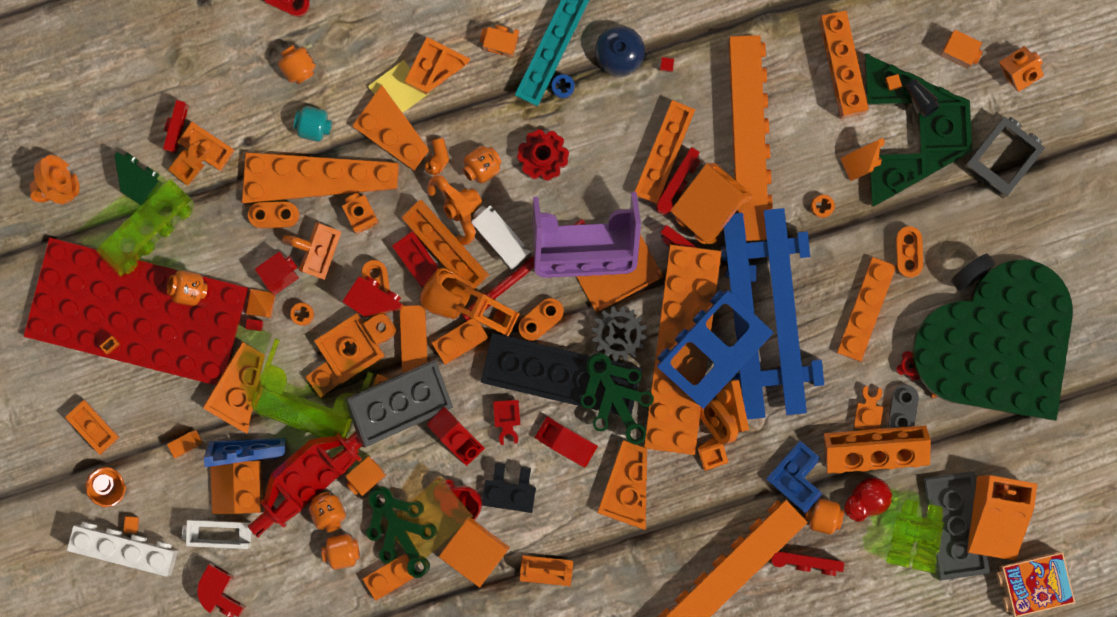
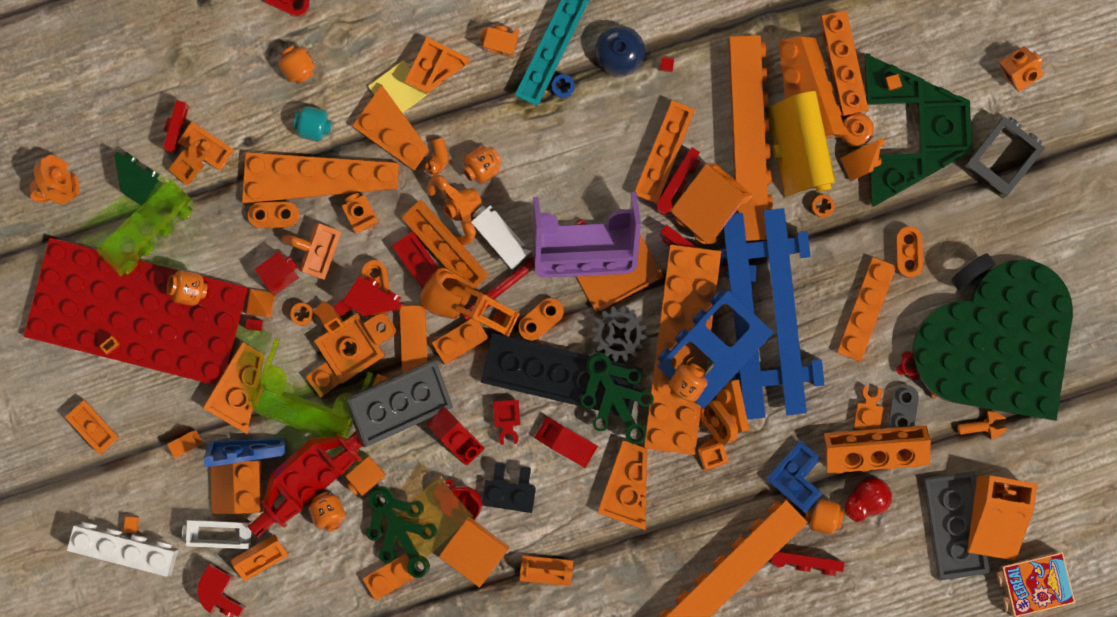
orange hair [85,467,126,508] -> none
orange head [321,534,360,570] -> none
red plant [517,129,569,181] -> none
clear neon green hips [886,499,945,574] -> none
black cone [904,79,940,118] -> none
orange brick [940,29,983,69] -> none
none -> orange plate [231,534,289,582]
none -> orange piece [313,301,344,334]
none -> red piece [333,300,352,317]
none -> orange head [669,363,708,404]
none -> yellow door [766,91,836,198]
none -> orange wedge [779,36,849,139]
none -> orange head [841,113,874,148]
none -> orange bar [957,411,1007,439]

